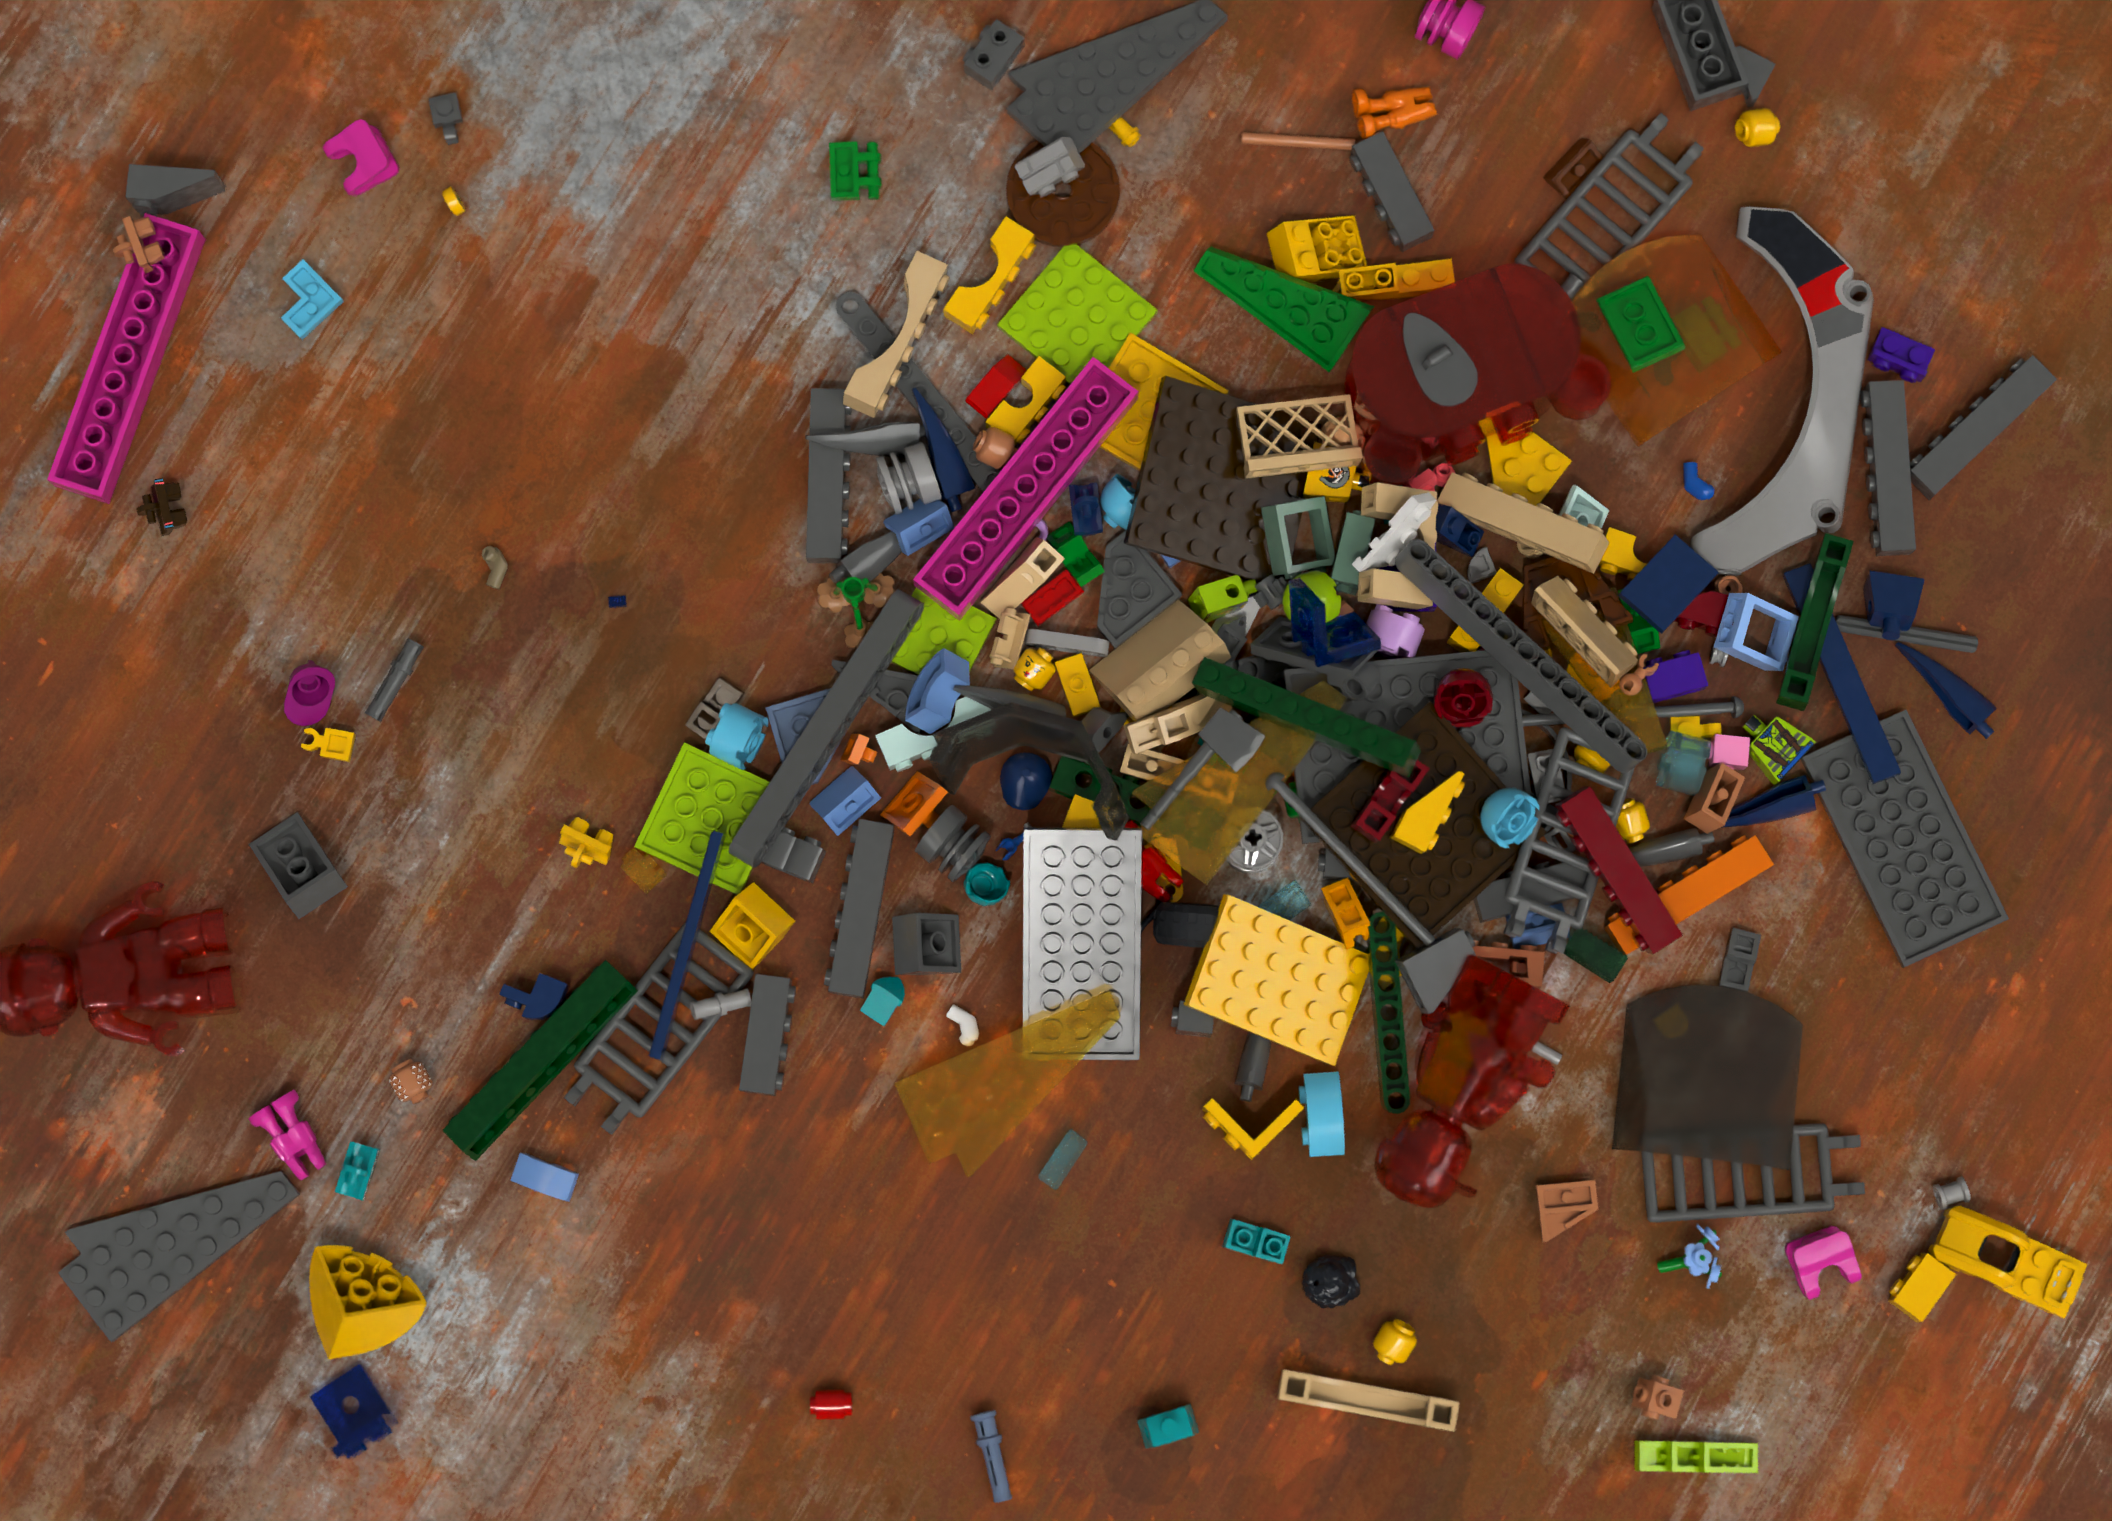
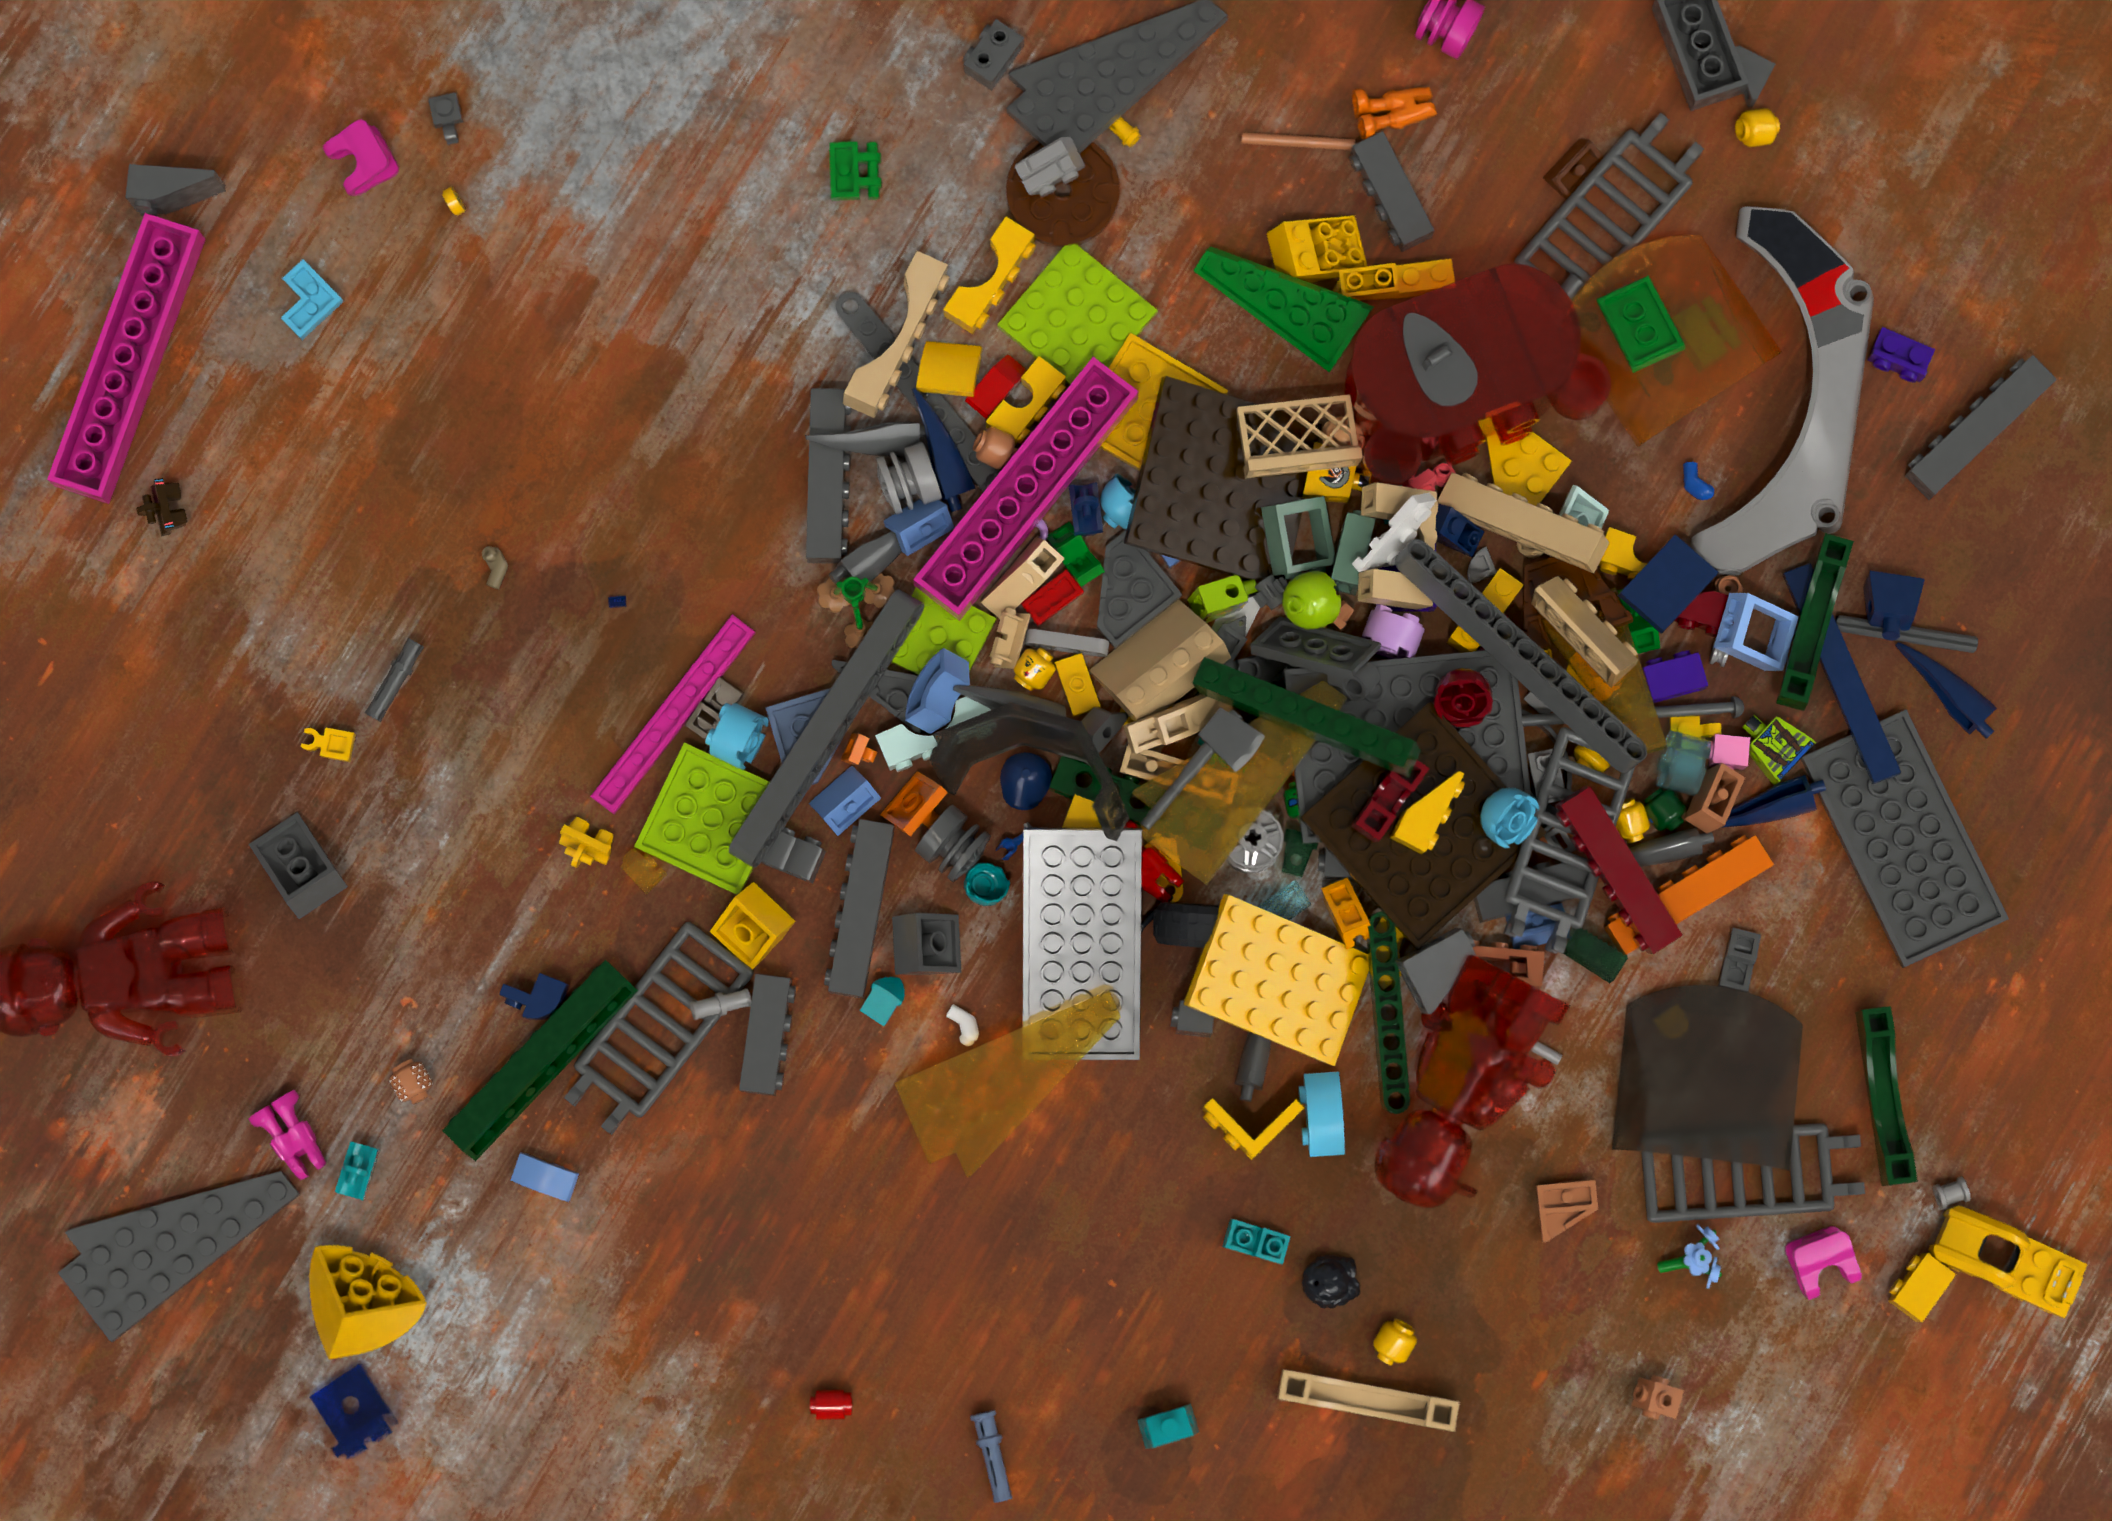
nougat hips [113,216,165,273] -> none
magenta piece [284,660,335,726] -> none
dark blue tile [649,831,725,1061] -> none
clear light blue slope [1038,1129,1088,1190] -> none
dark grey bar [1265,772,1435,946] -> none
clear blue bracket [1289,577,1381,667] -> none
nougat arm [1619,654,1659,696] -> none
lime slope [1635,1441,1758,1473] -> none
dark grey brick [1860,380,1916,556] -> none
none -> dark pink tile [590,615,755,815]
none -> yellow slope [916,341,983,397]
none -> clear green plate [1282,829,1318,878]
none -> dark green head [1643,787,1686,832]
none -> dark green arch [1855,1006,1918,1187]

